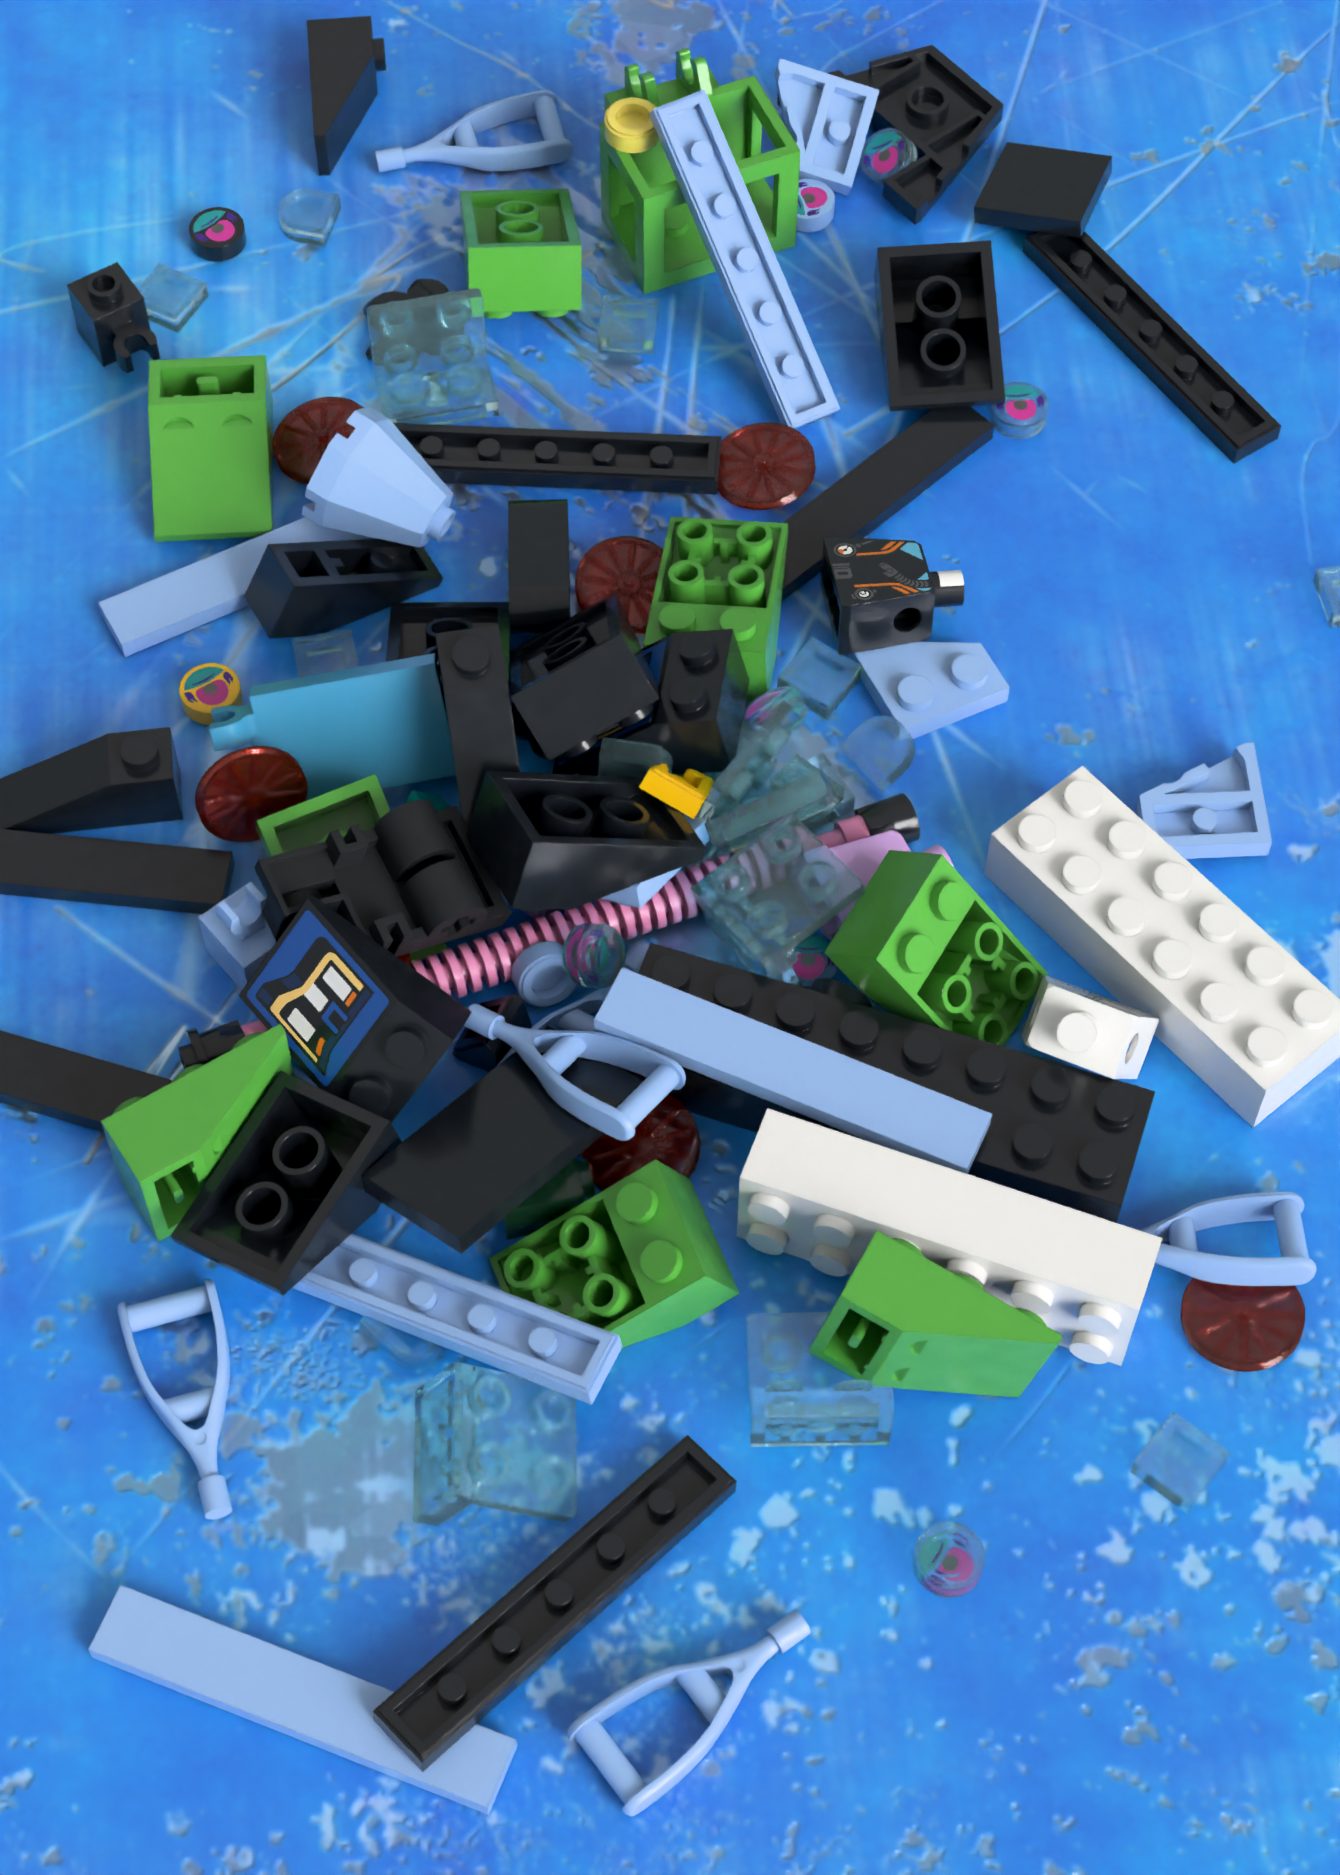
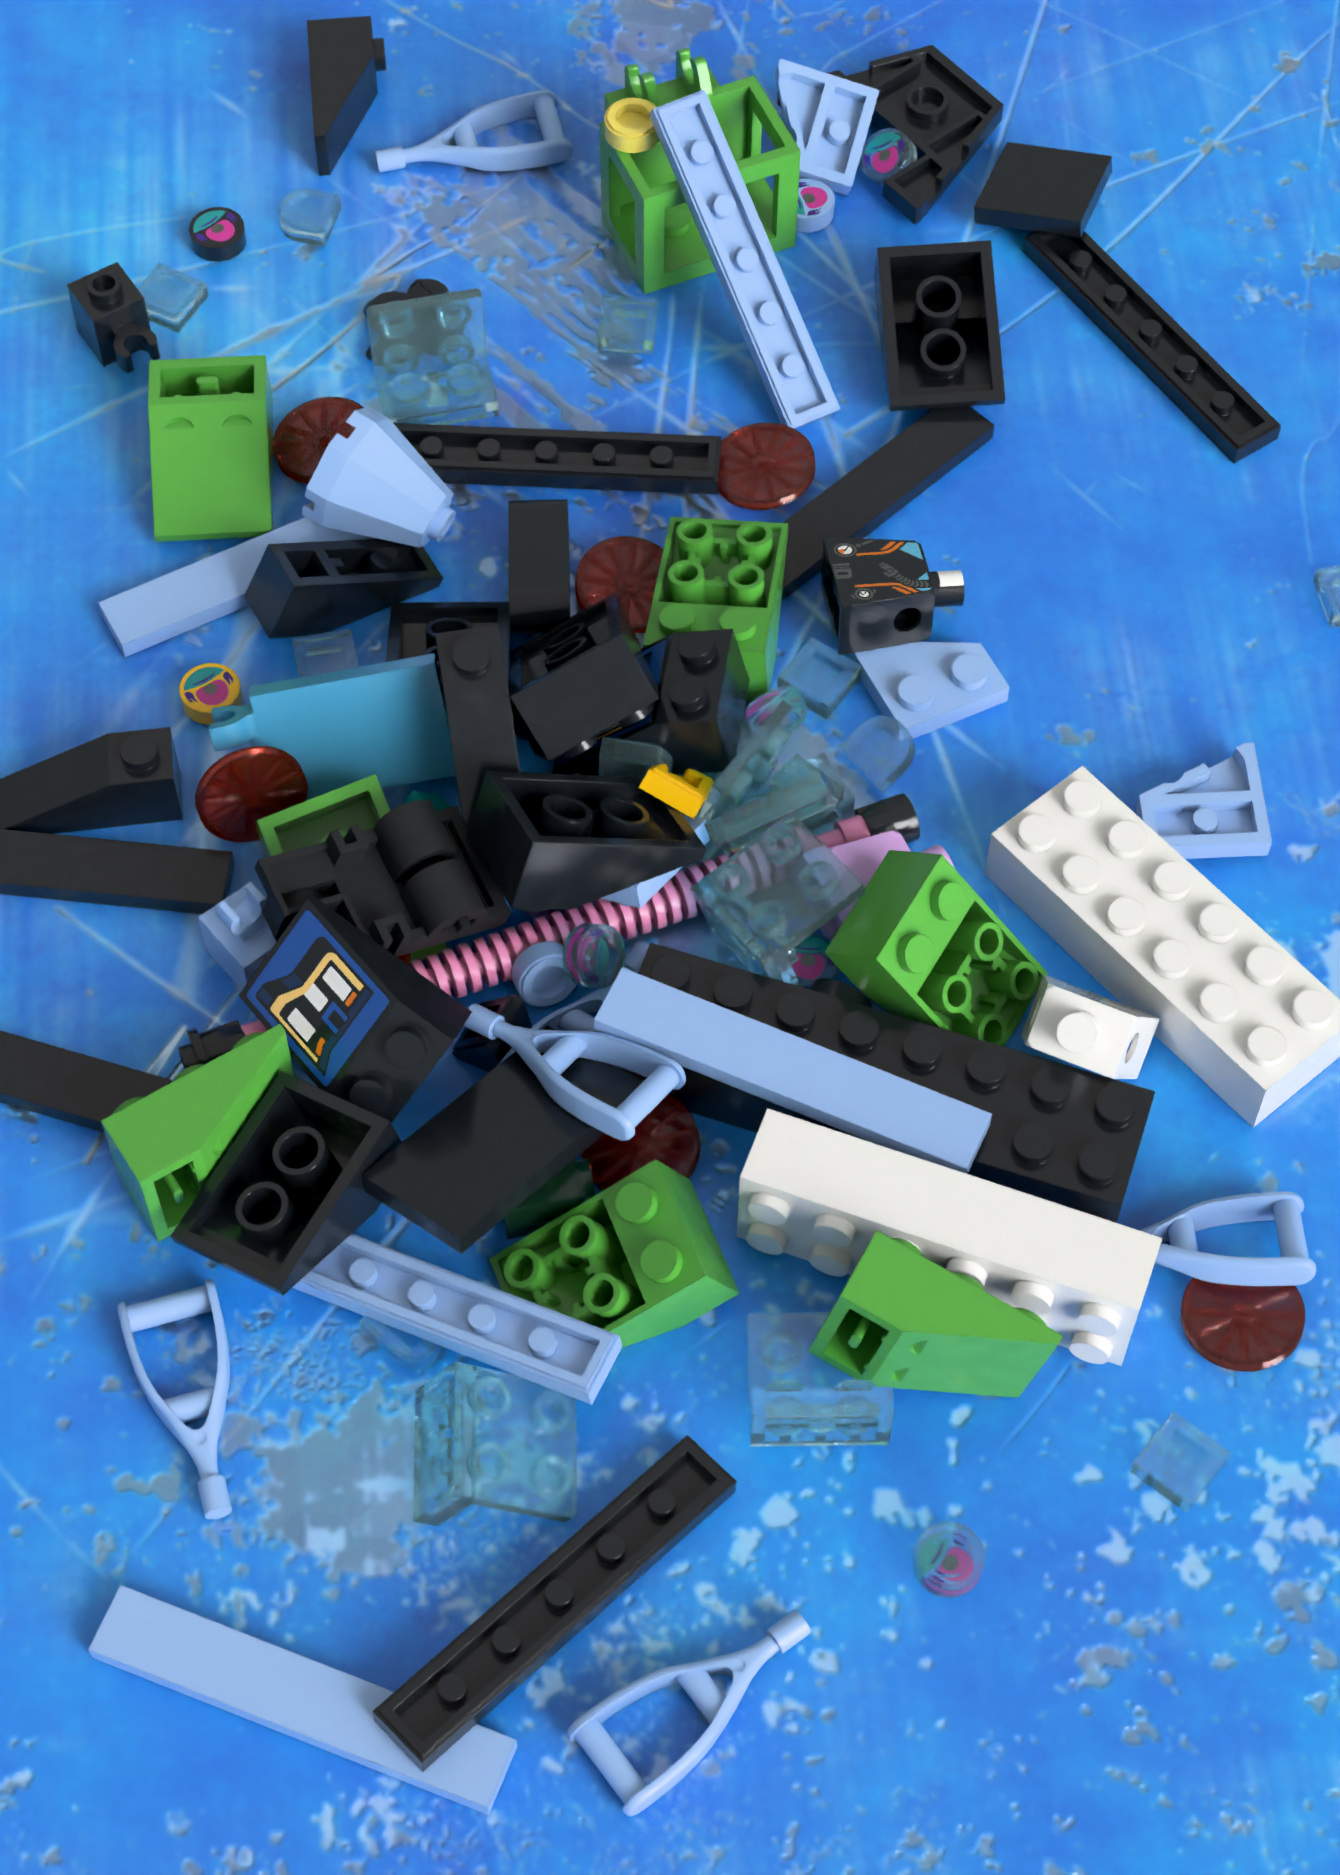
bright green slope [460,188,582,319] -> none
clear light blue tile [990,382,1049,439] -> none

